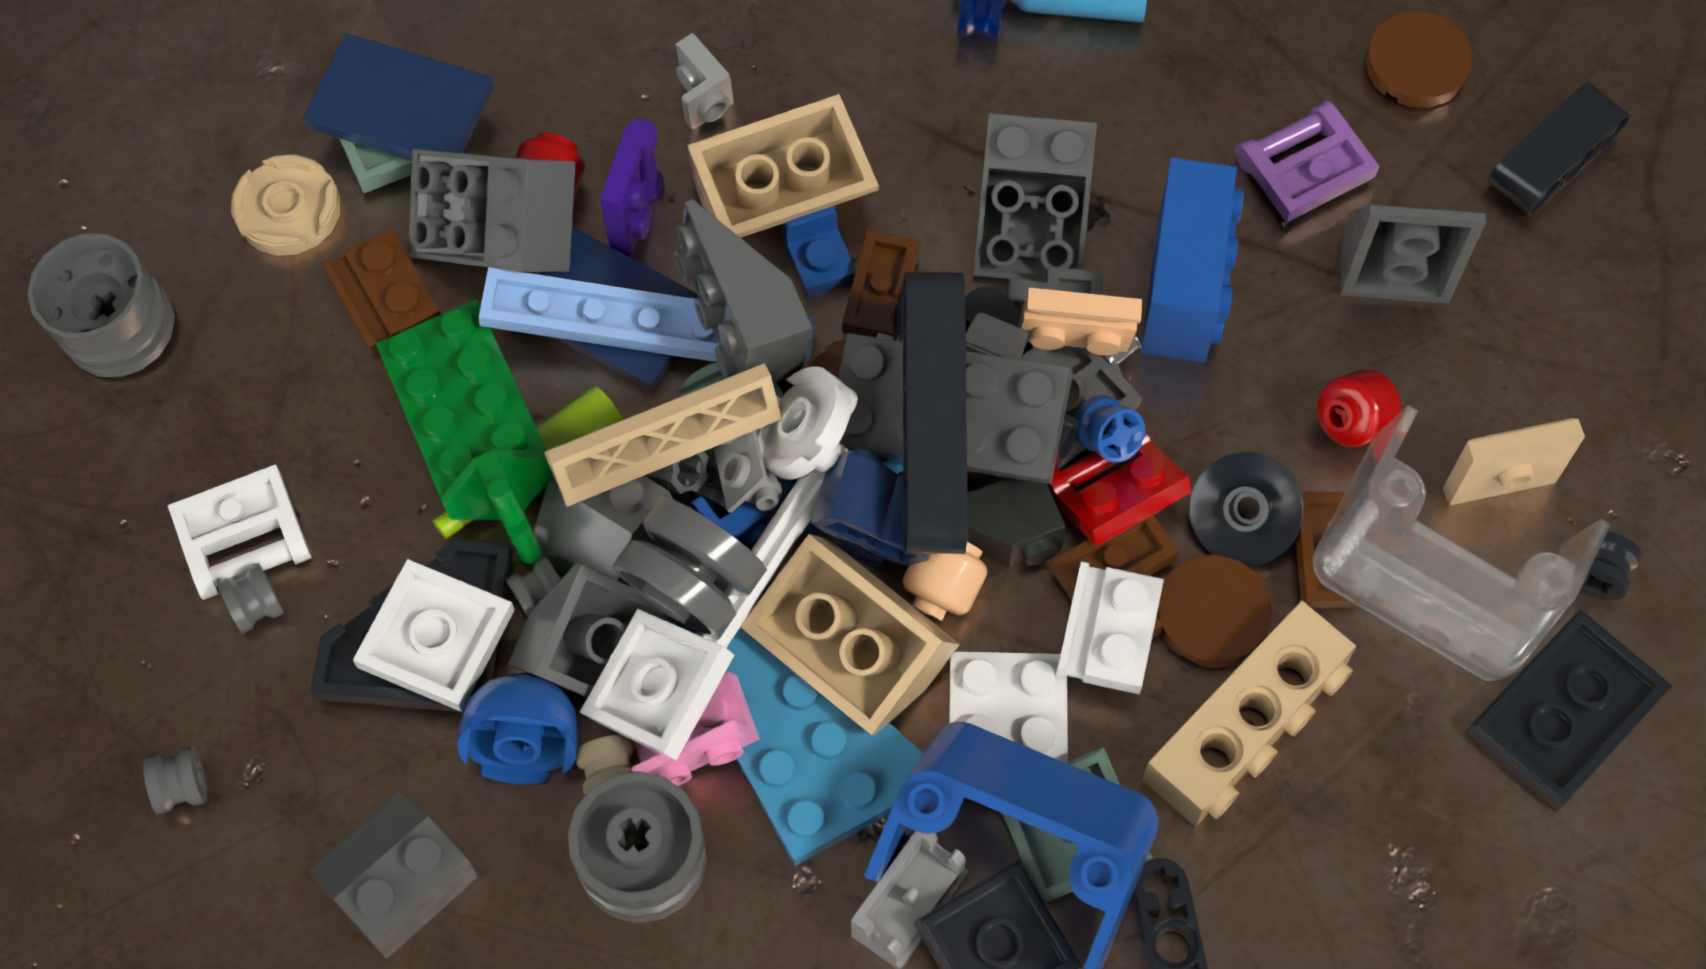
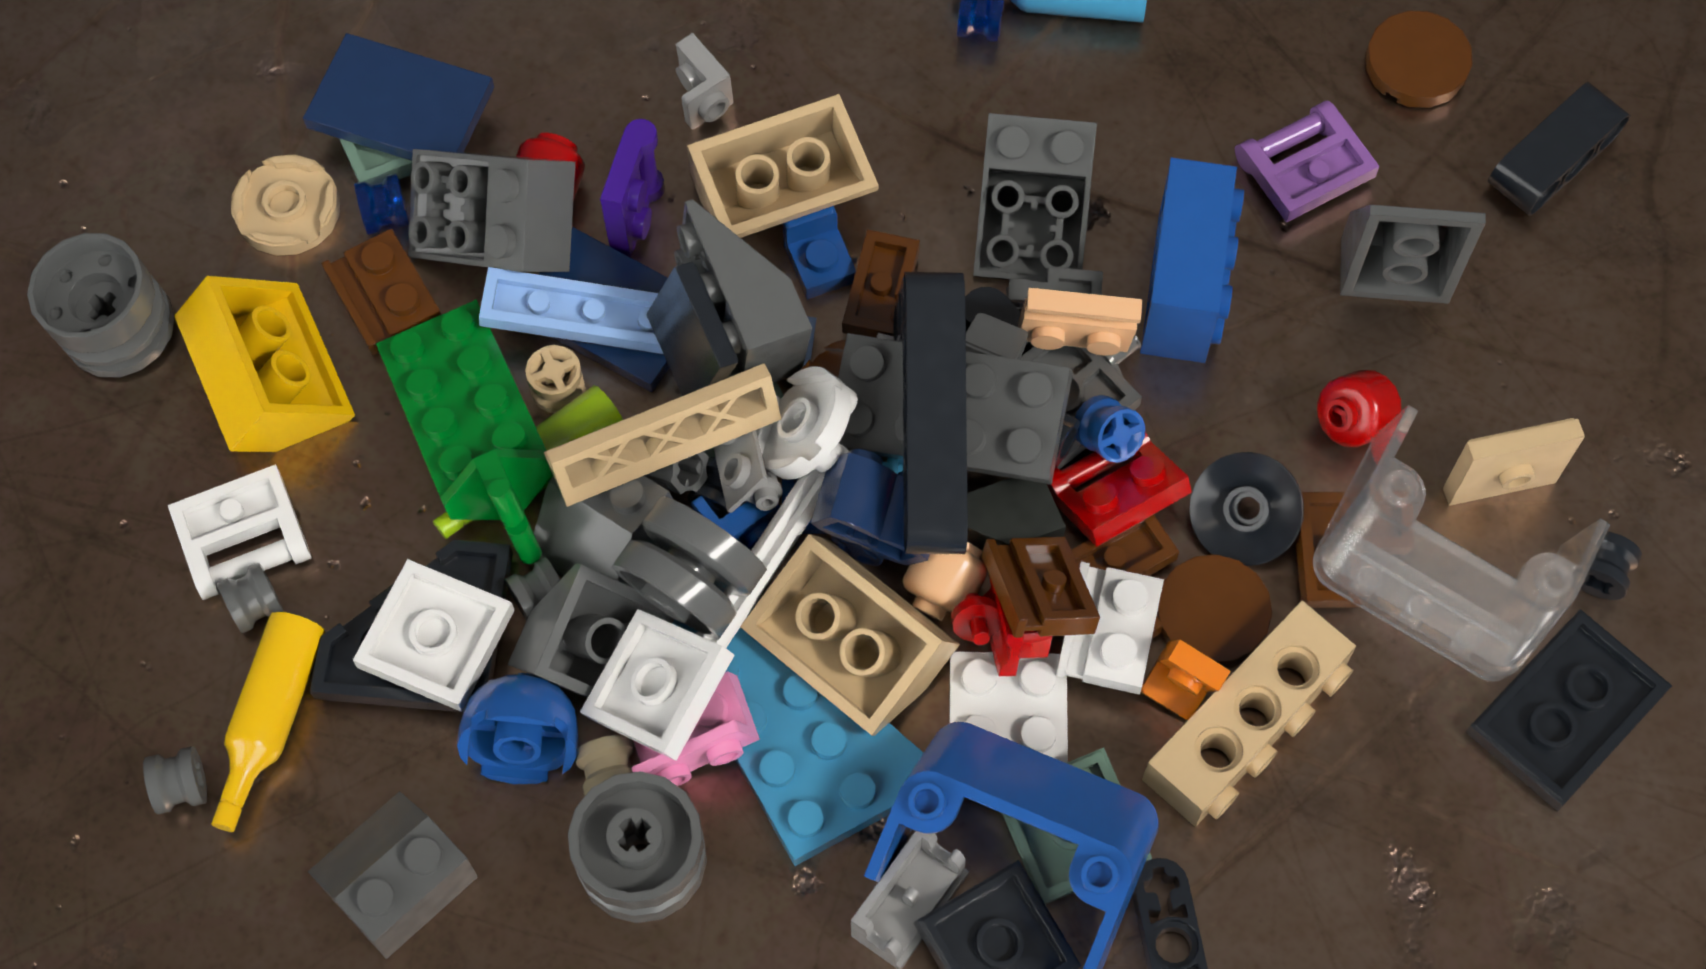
none -> yellow slope [174,276,355,452]
none -> yellow piece [211,612,326,832]
none -> clear blue wheel [354,173,410,235]
none -> tan wheel [525,345,586,413]
none -> black tile [646,261,739,396]
none -> red hips [951,574,1052,677]
none -> reddish brown plate [982,537,1100,638]
none -> orange bracket [1141,640,1231,720]

